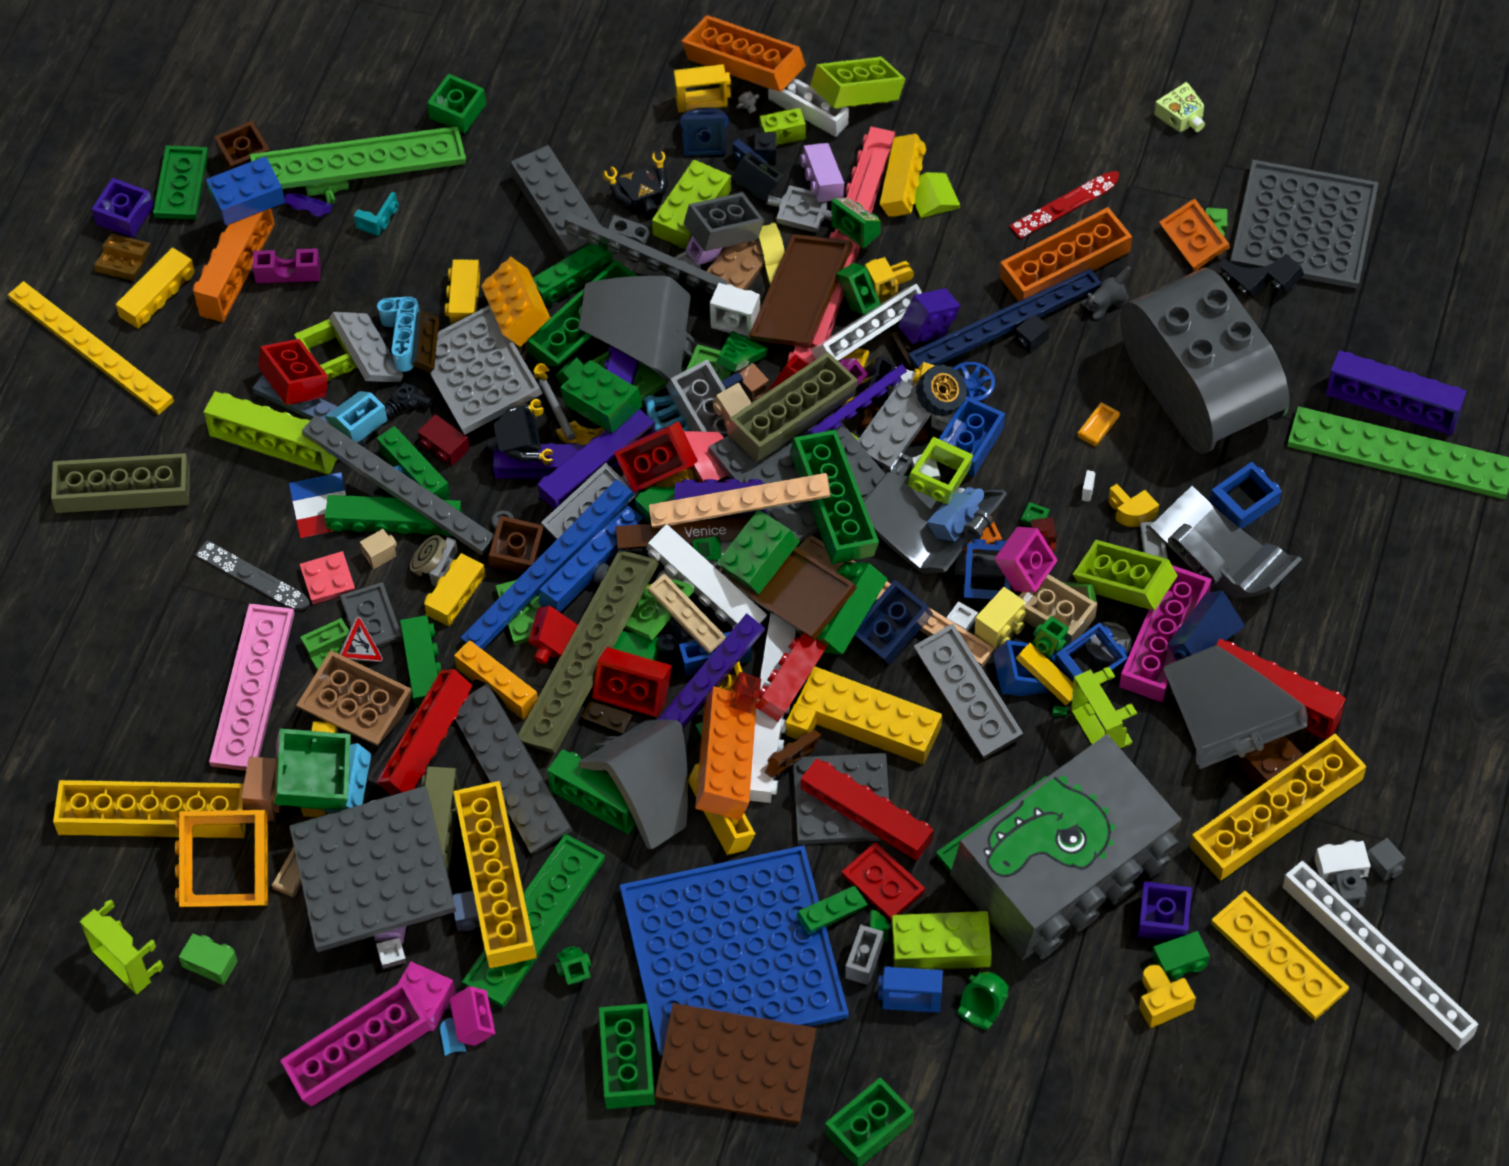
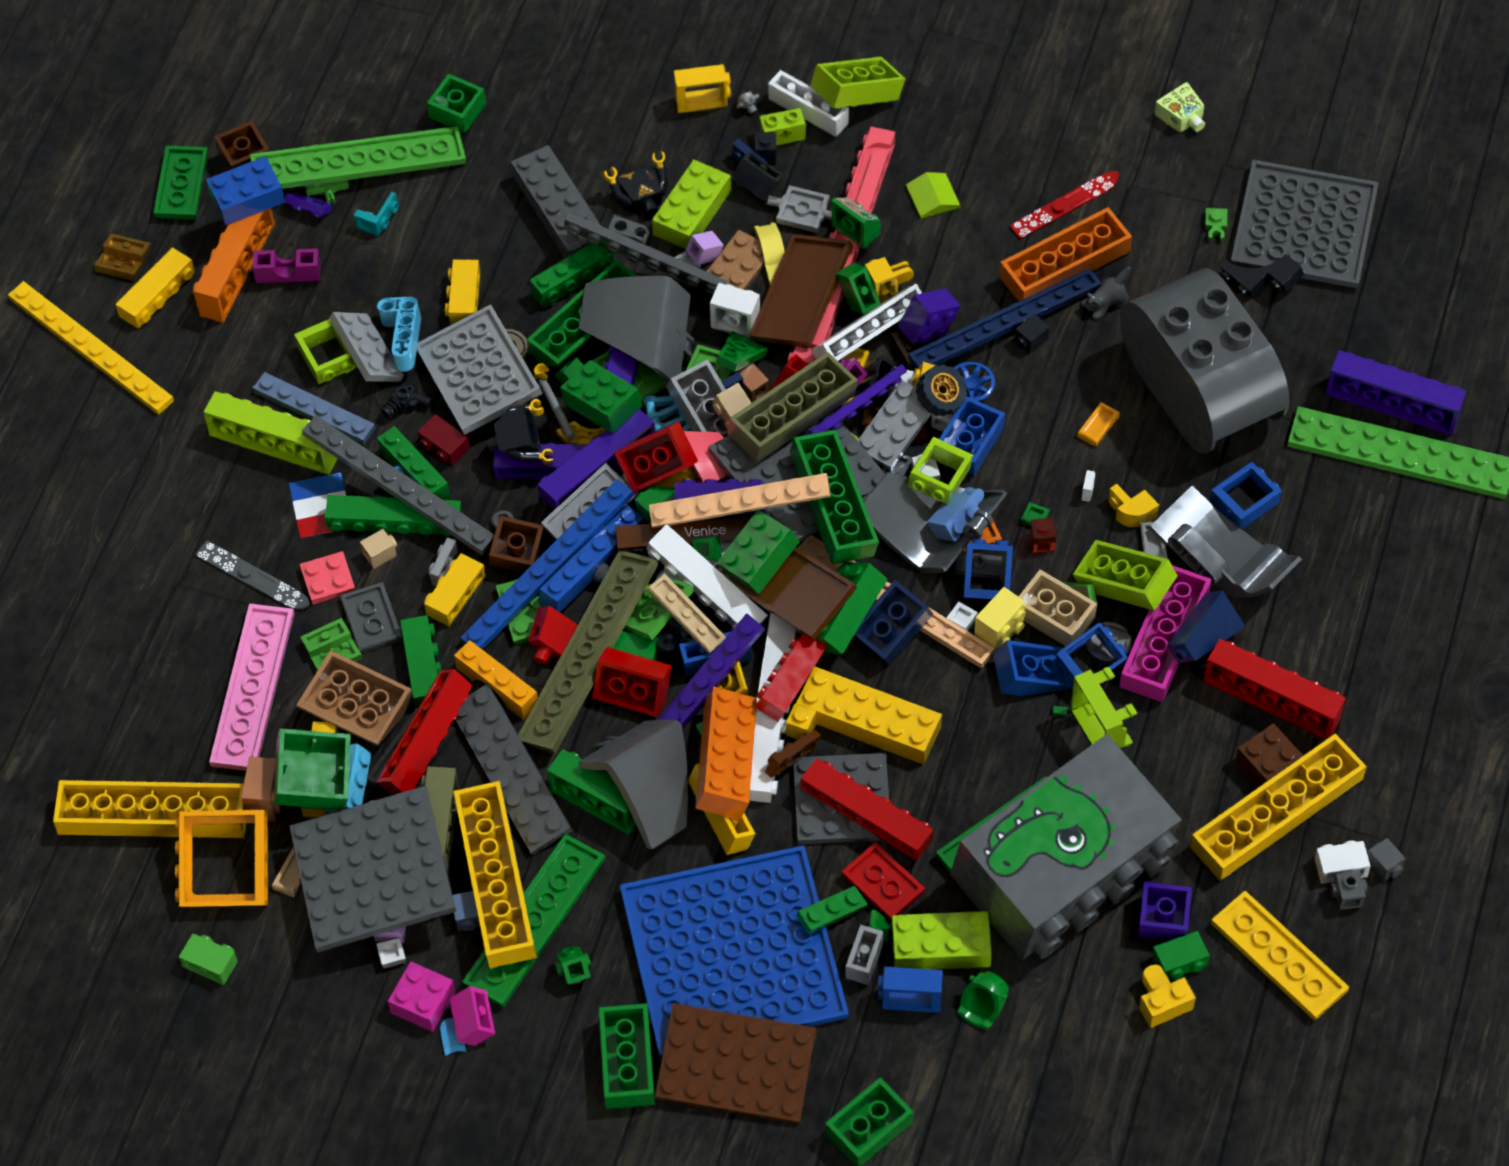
olive brick [51,453,190,513] -> none
lime piece [79,900,163,995] -> none
dark purple brick [92,178,154,238] -> none
red brick [258,339,328,405] -> none
dark pink brick [281,981,434,1107] -> none
medium azure slope [325,391,388,443] -> none
piece [339,617,383,662] -> none
dark tan tile [410,535,447,576] -> none
dark brown plate [411,310,439,373] -> none
light orange brick [481,257,550,347] -> none
dark brown plate [581,699,633,736] -> none
dark blue tile [679,107,729,156] -> none
orange brick [681,15,806,92] -> none
dark grey brick [683,192,764,252] -> none
clear red brick [729,672,762,713] -> none
lavender brick [800,143,844,202] -> none
yellow brick [880,134,926,217] -> none
light grey plate [914,624,1024,759] -> none
dark pink brick [994,527,1058,593] -> none
yellow tile [1016,643,1073,705] -> none
green brick [1032,616,1070,658] -> none
orange plate [1159,198,1230,271] -> none
dark grey panel [1164,645,1307,769] -> none
white brick [1283,861,1478,1051] -> none

